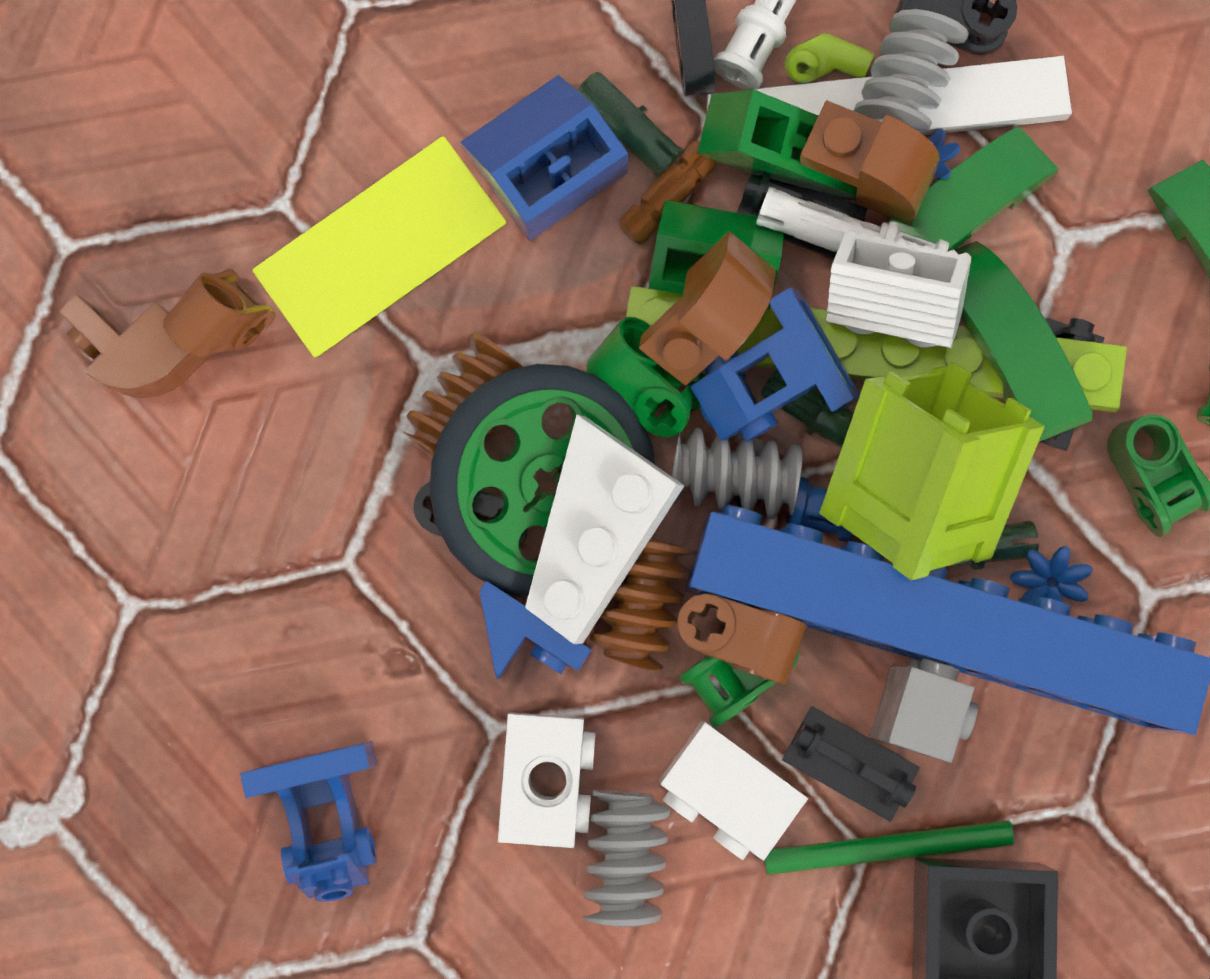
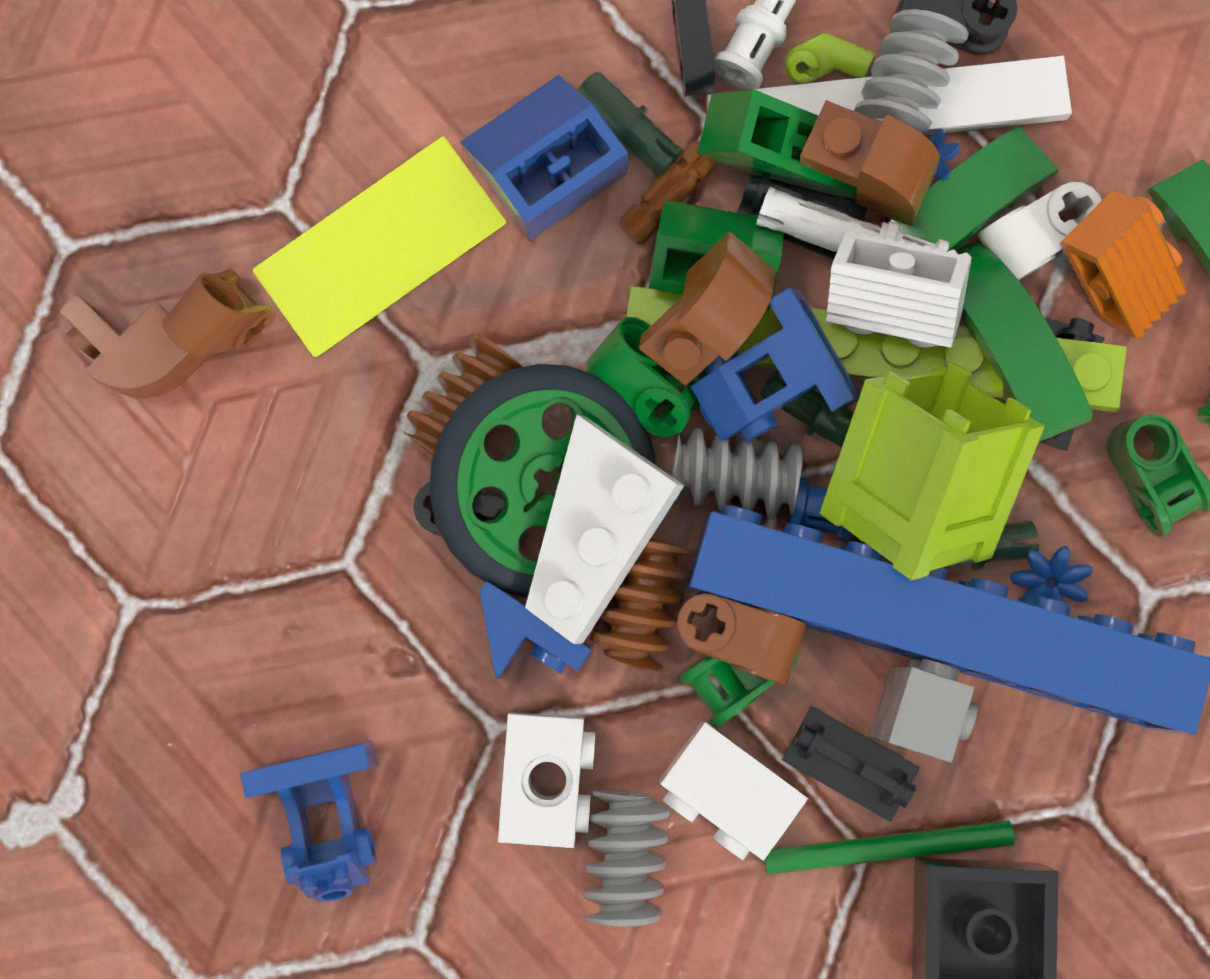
none -> white piece [977,182,1102,280]
none -> orange brick [1059,190,1187,338]

